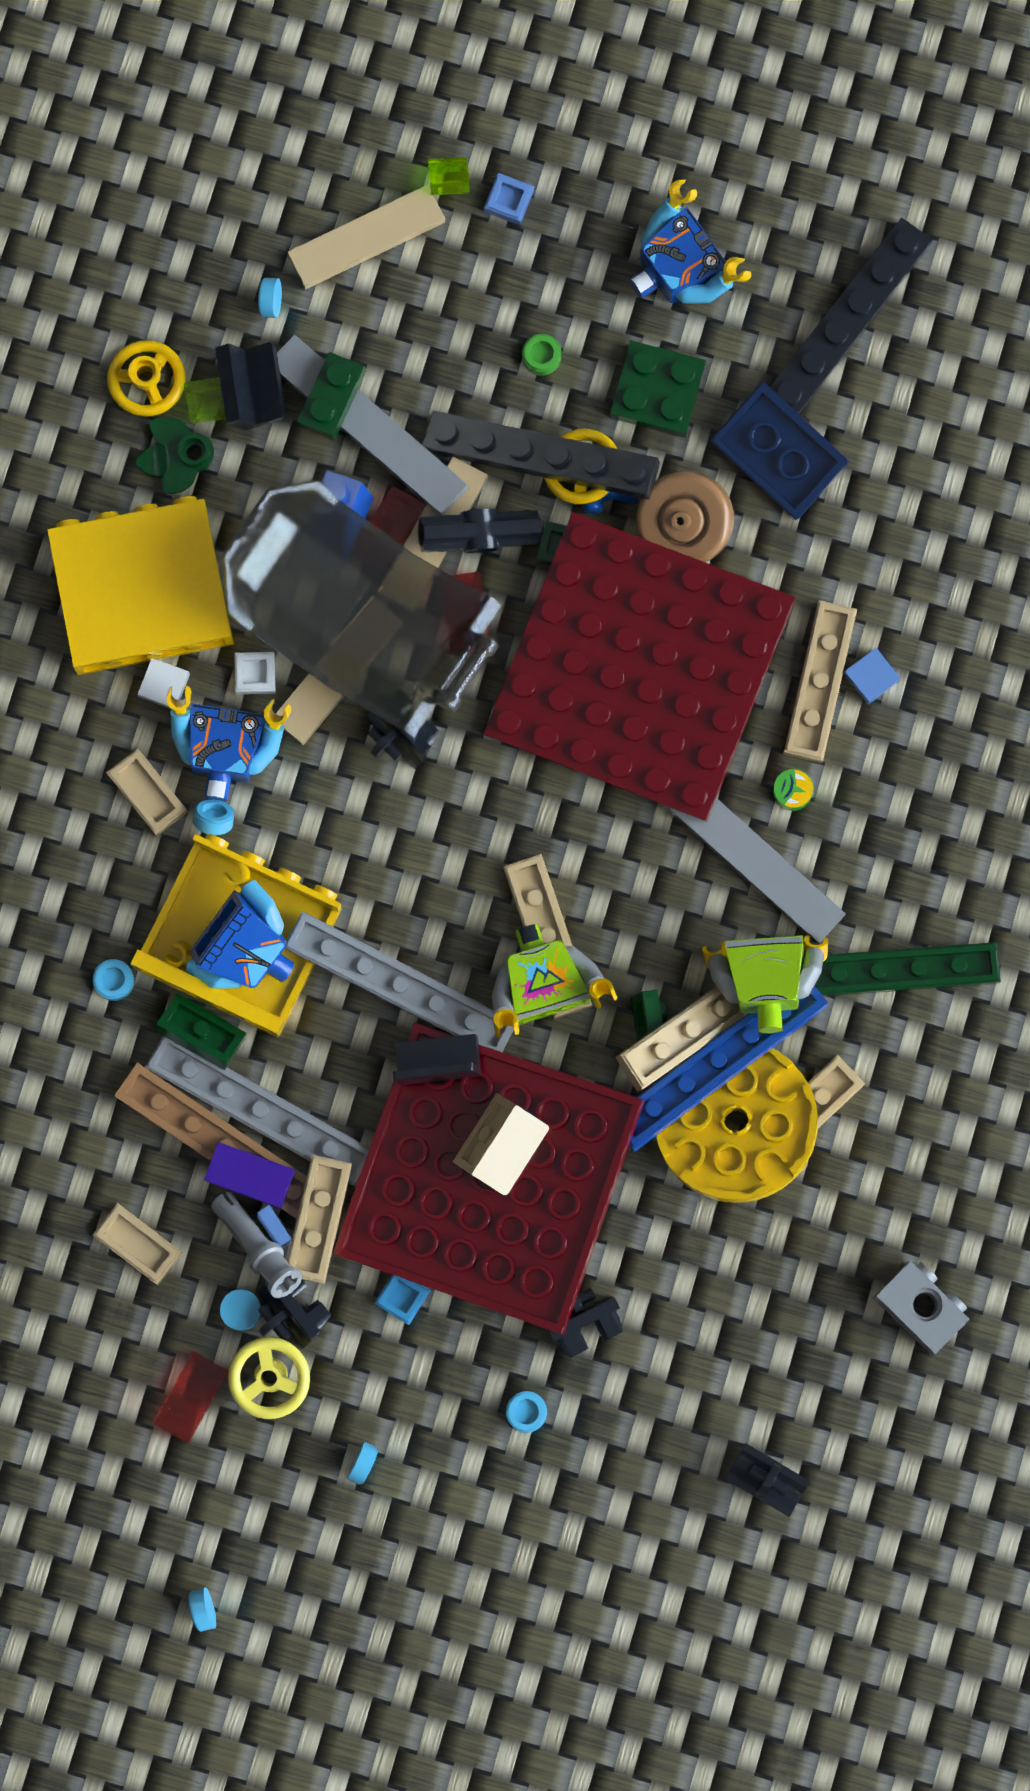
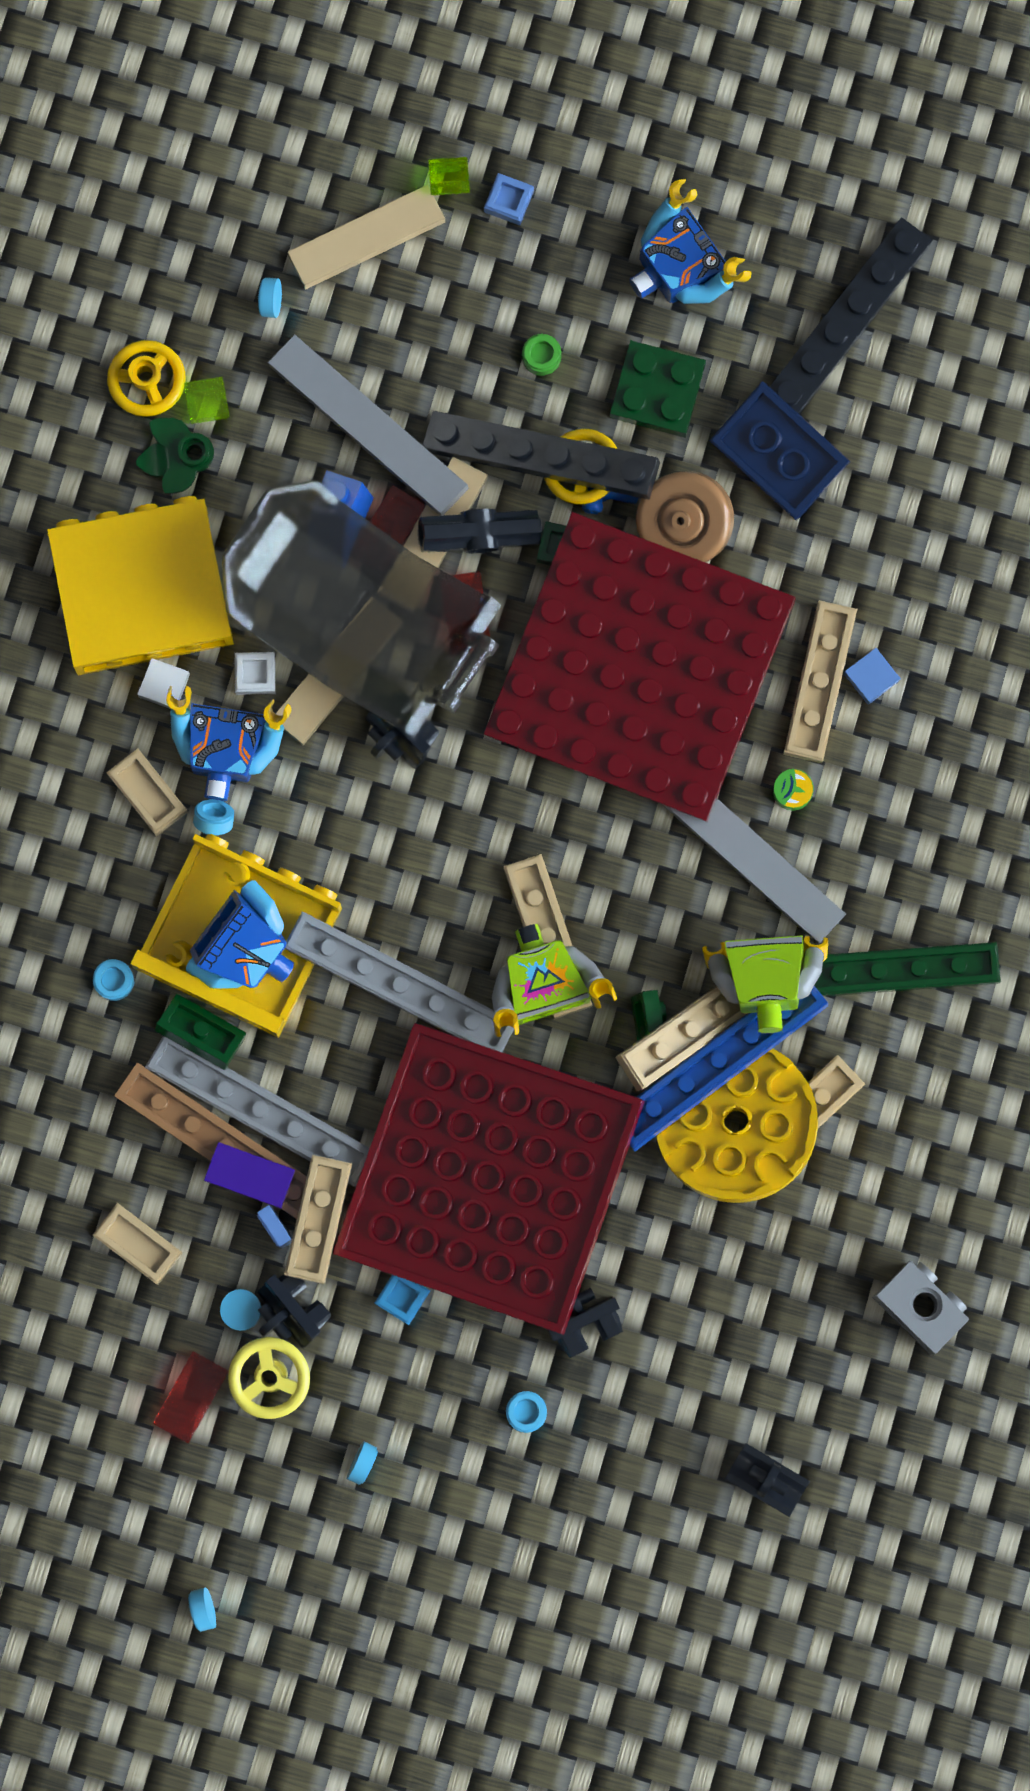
light grey pin [211,1192,302,1298] -> none
black panel [215,342,286,430] -> none
dark green plate [297,352,367,441] -> none
black panel [393,1034,482,1085] -> none
panel [453,1093,549,1195] -> none

